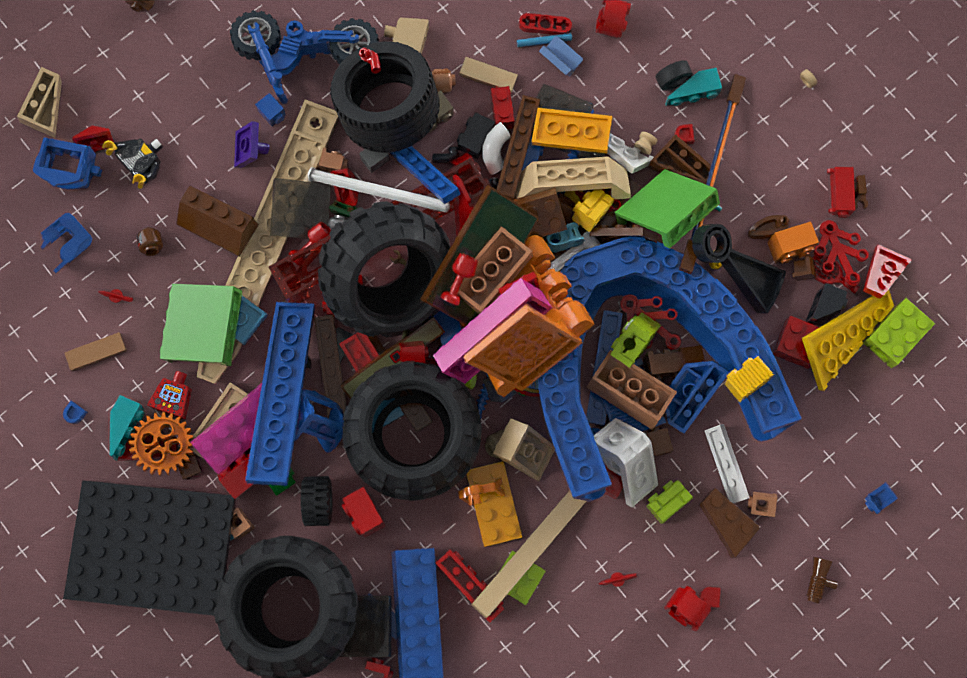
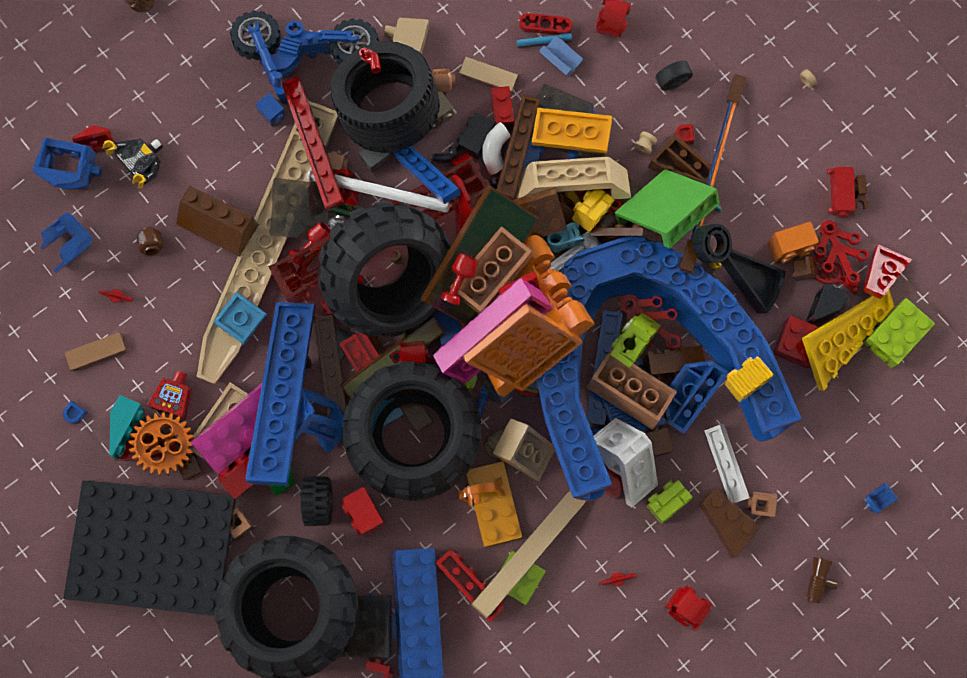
tan wedge [17,67,62,138] -> none
bright green panel [160,284,242,366] -> none
dark purple tile [234,121,270,168] -> none
white wing [607,133,654,174] -> none
teal slope [665,67,722,107] -> none
red tile [699,587,721,608] -> none
reddish brown arm [748,215,789,239] -> none
none -> red tile [282,76,345,211]

